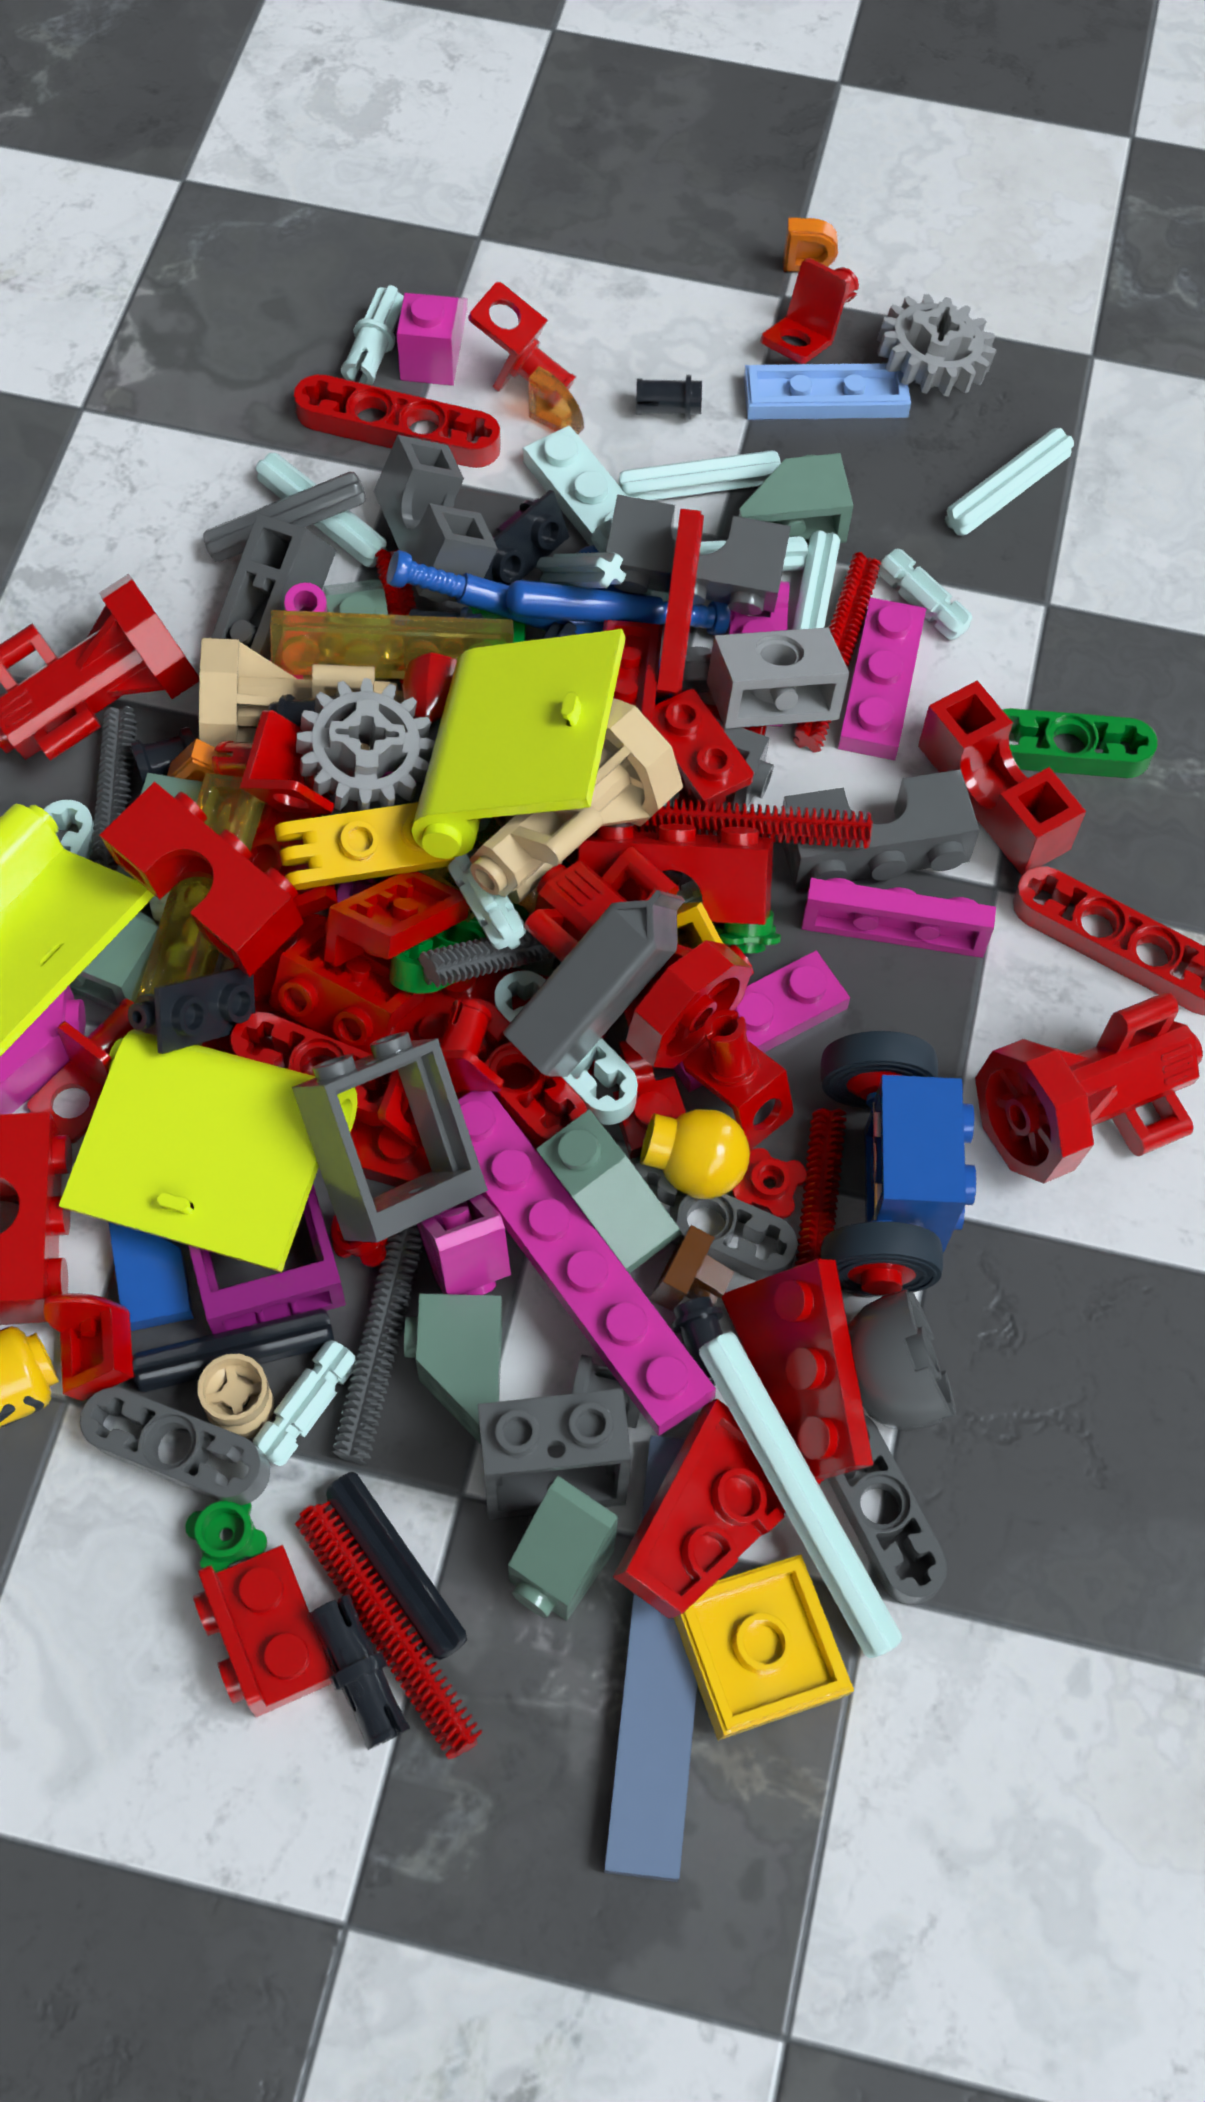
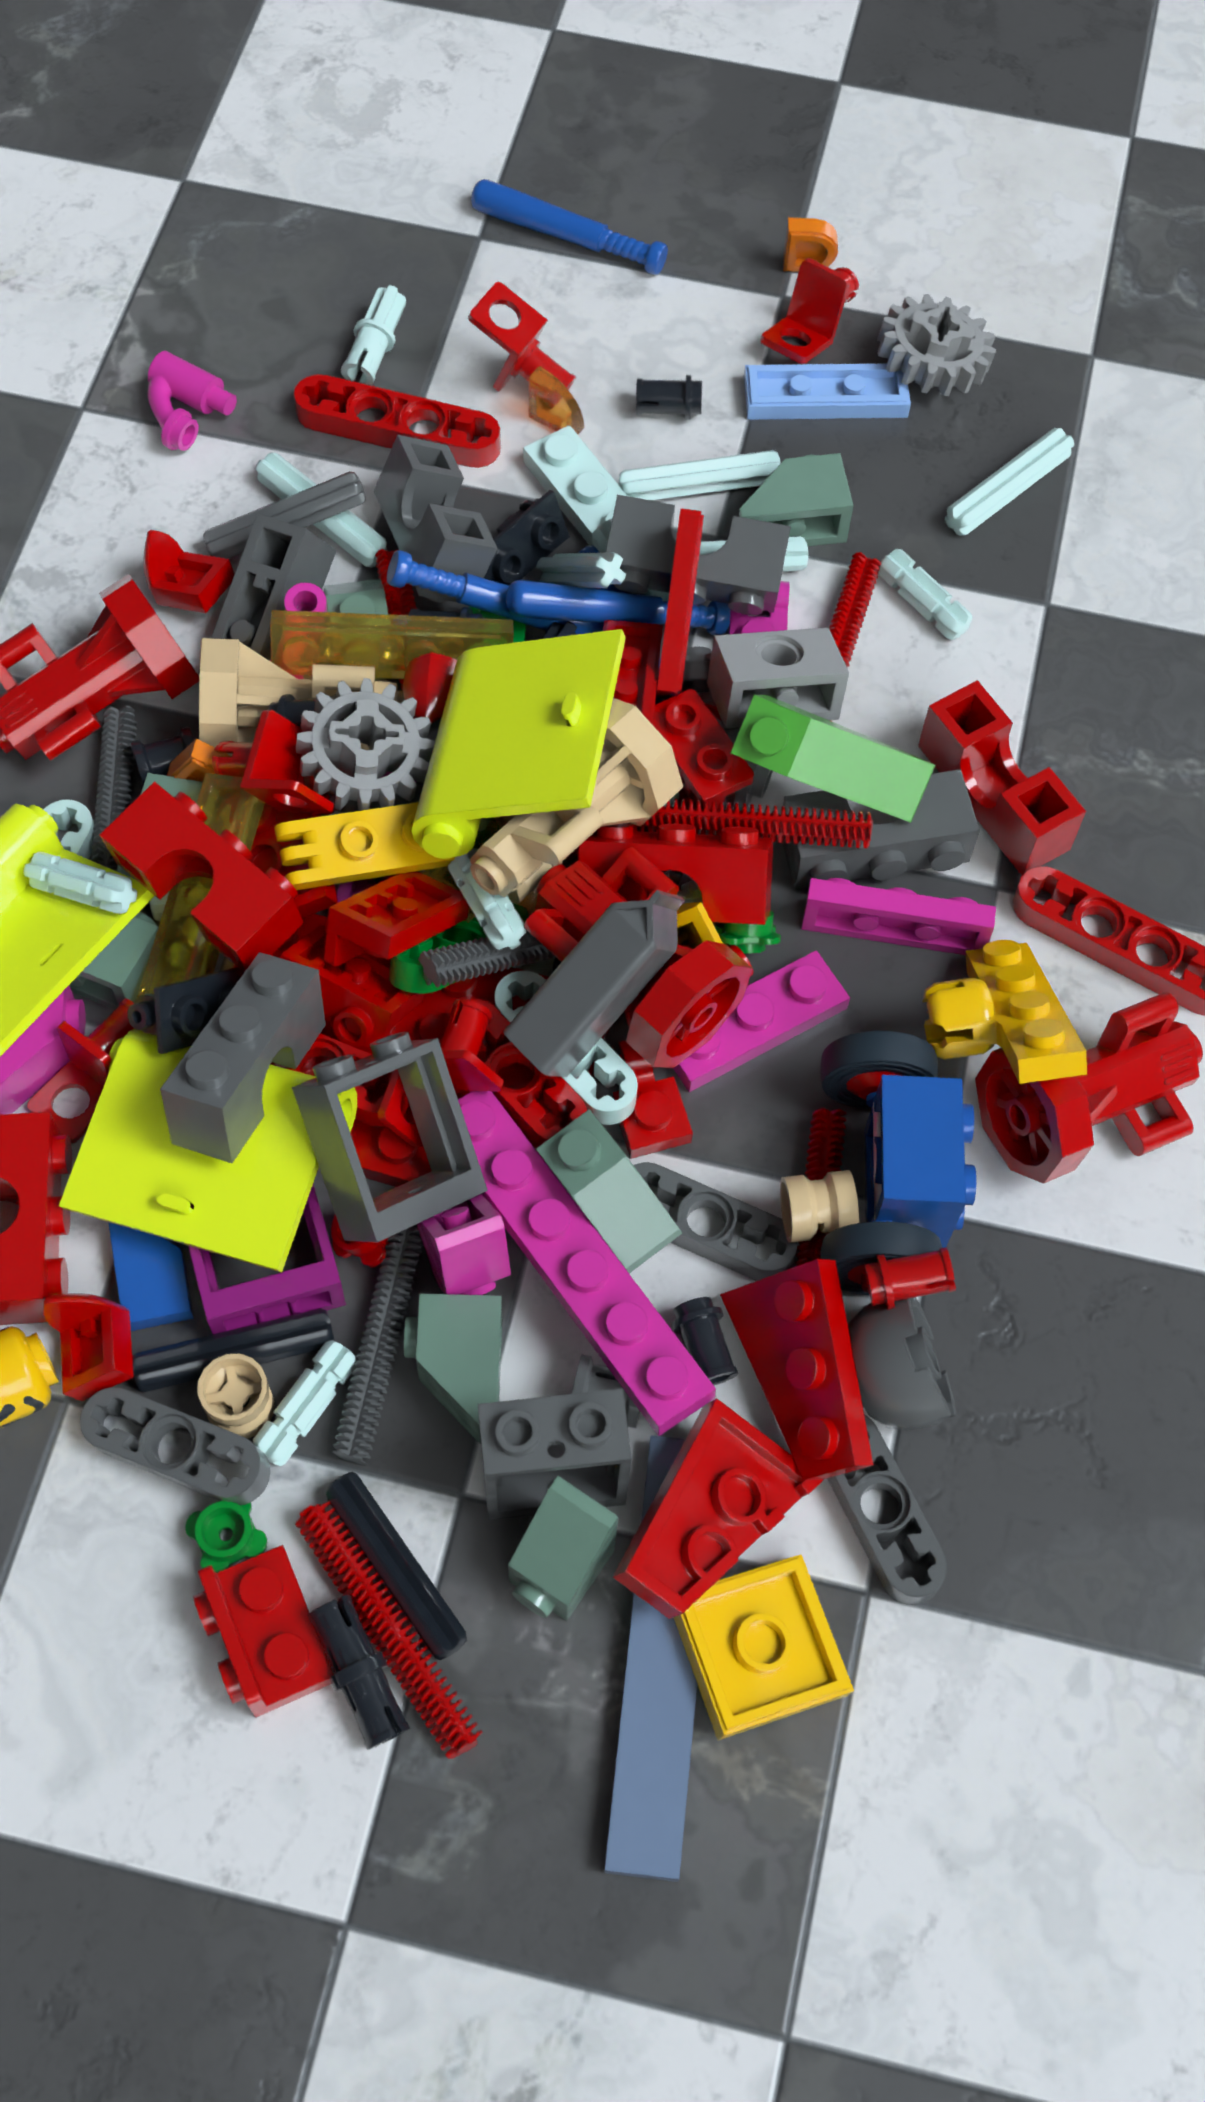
dark pink slope [397,293,468,386] -> none
yellow piece [640,1109,750,1199] -> none
reddish brown tile [649,1225,735,1311] -> none
red bracket [683,1009,794,1150] -> none
light aqua axle [699,1332,902,1658] -> none
red plate [732,1148,807,1219] -> none
light aqua axle [792,530,840,630] -> none
dark pink plate [838,597,926,761] -> none
green beam [1002,708,1158,778] -> none
none -> light aqua axle [23,851,137,914]
none -> red plate [143,530,235,614]
none -> dark pink plant [147,351,237,451]
none -> dark grey arch [160,952,326,1164]
none -> blue piece [471,179,668,275]
none -> slope [731,695,936,822]
none -> tan wheel [780,1170,859,1243]
none -> red pin [864,1247,956,1310]
none -> yellow plate [922,940,1087,1084]

